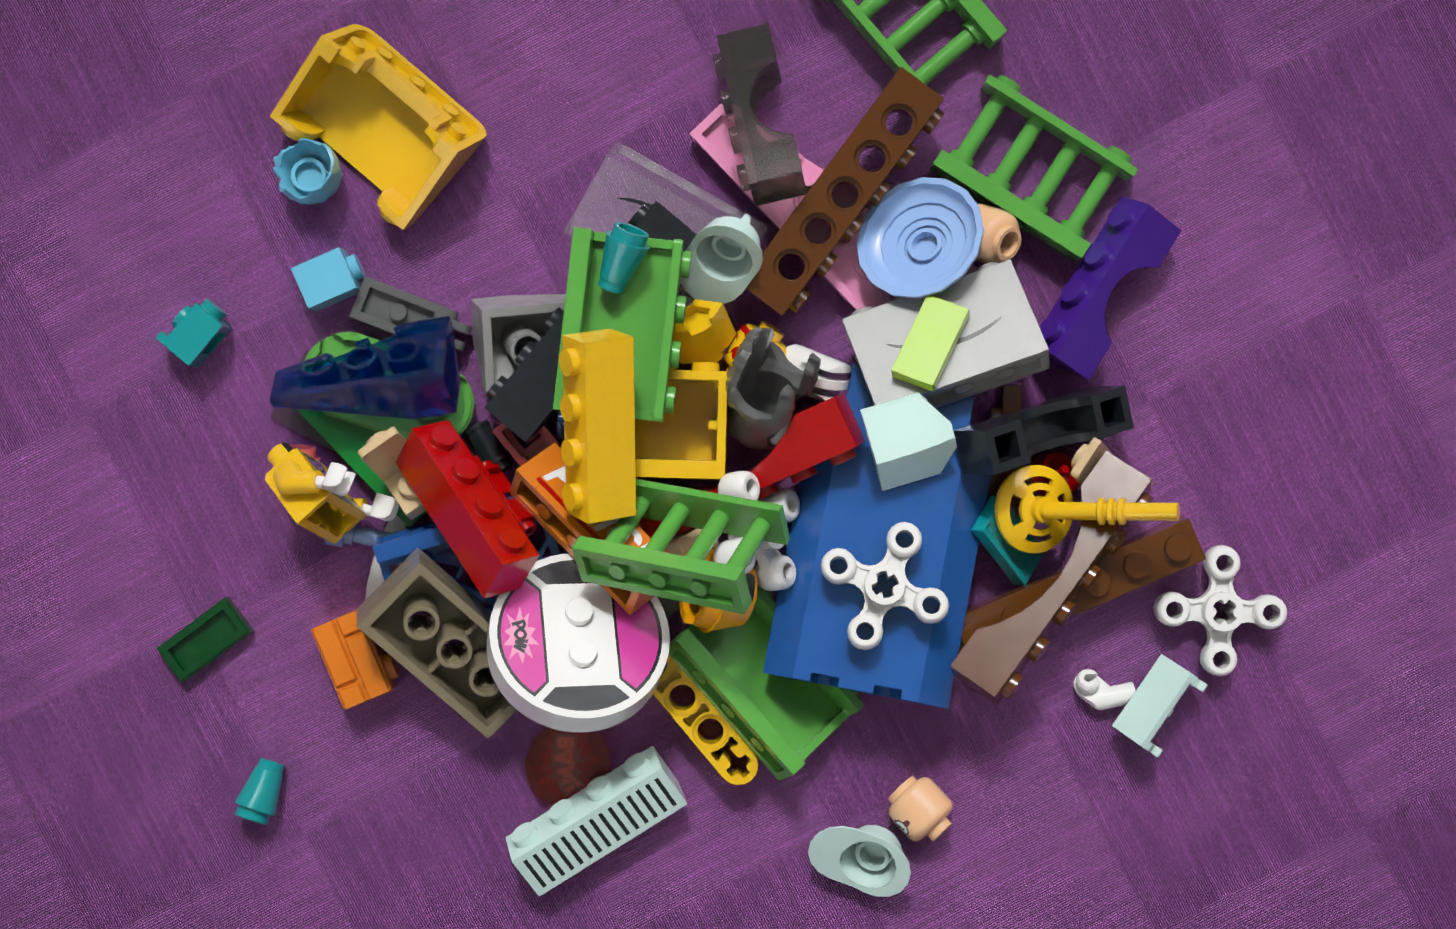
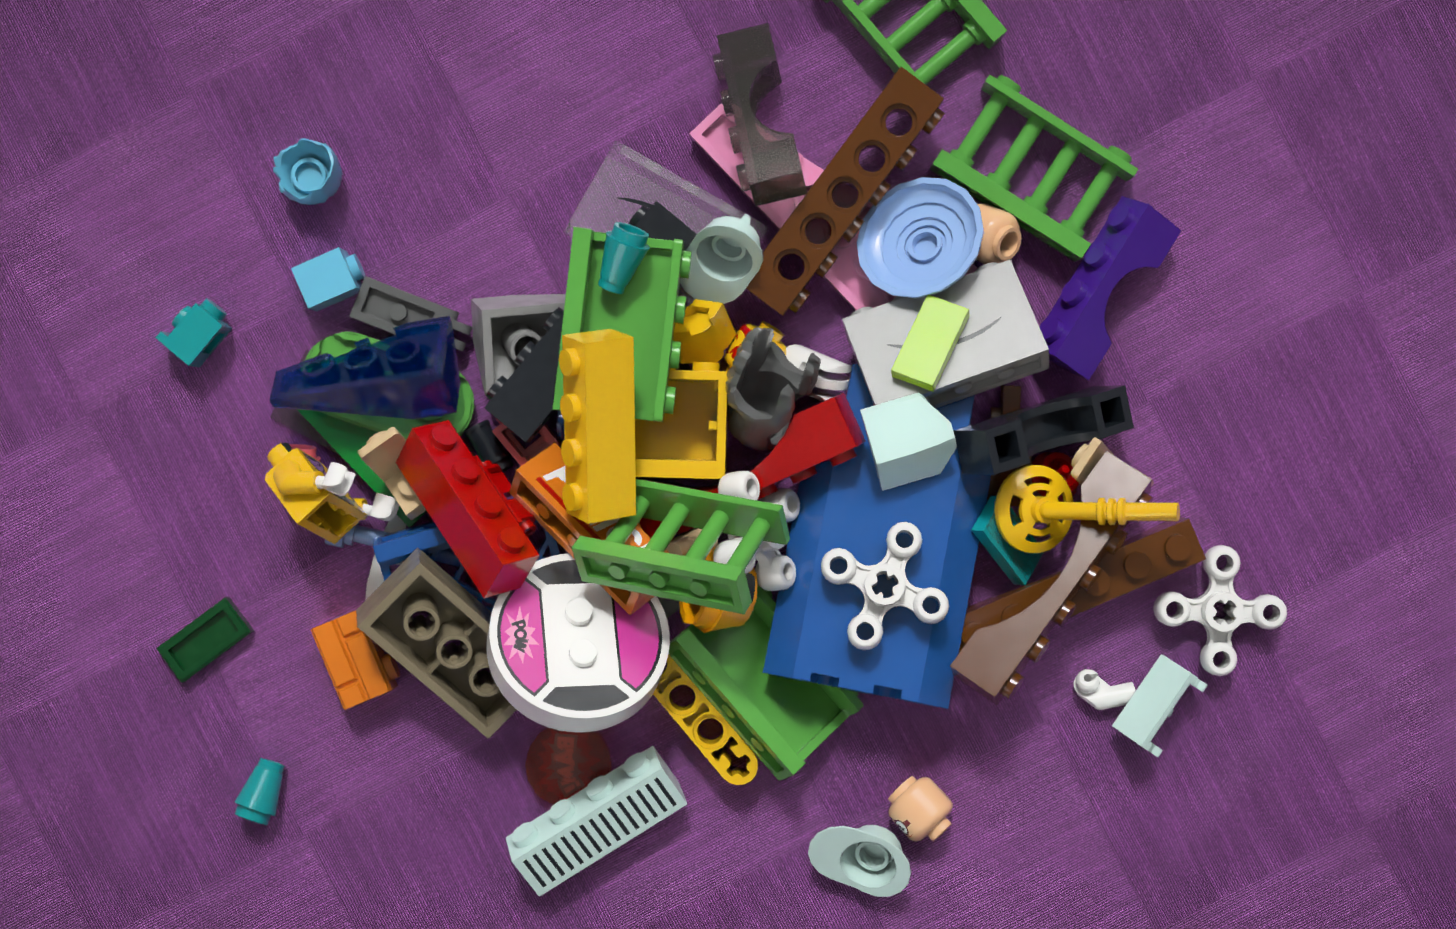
yellow windscreen [270,24,487,230] -> none

